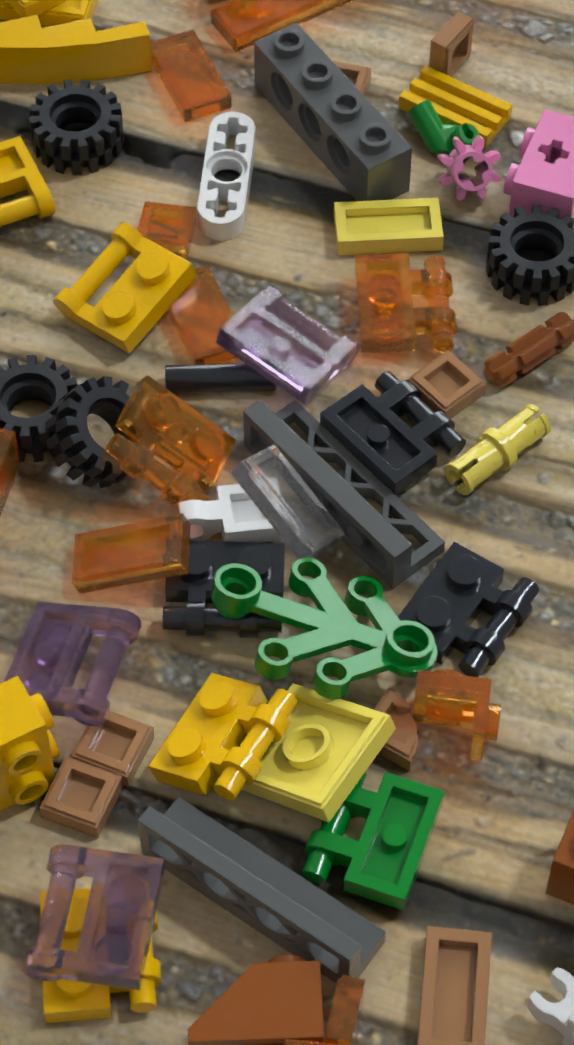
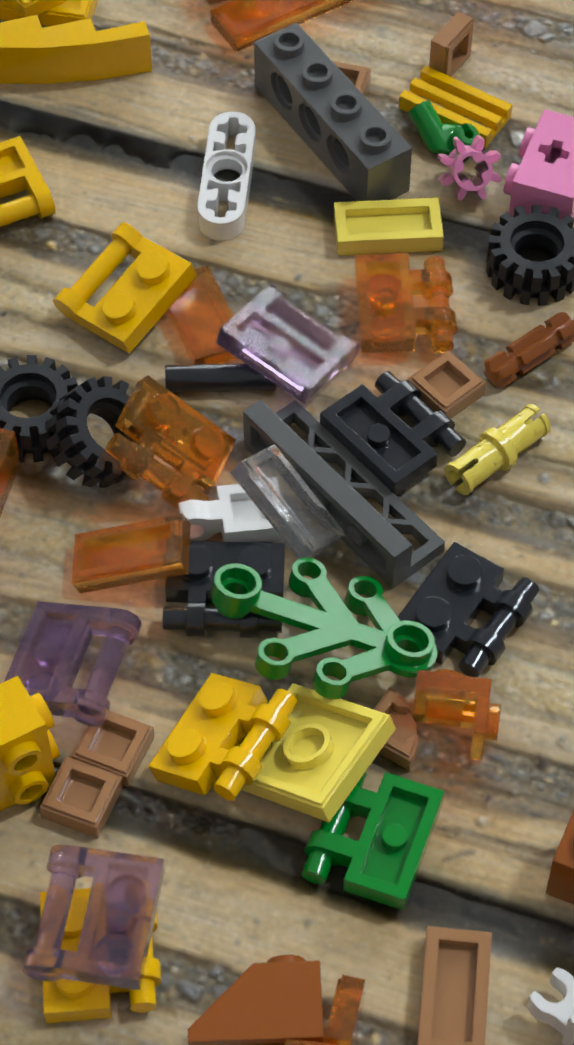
black tyre [29,79,124,175] -> none
clear orange tile [137,201,197,259] -> none
dark grey fence [138,797,386,991] -> none
clear orange tile [150,29,232,122] -> none

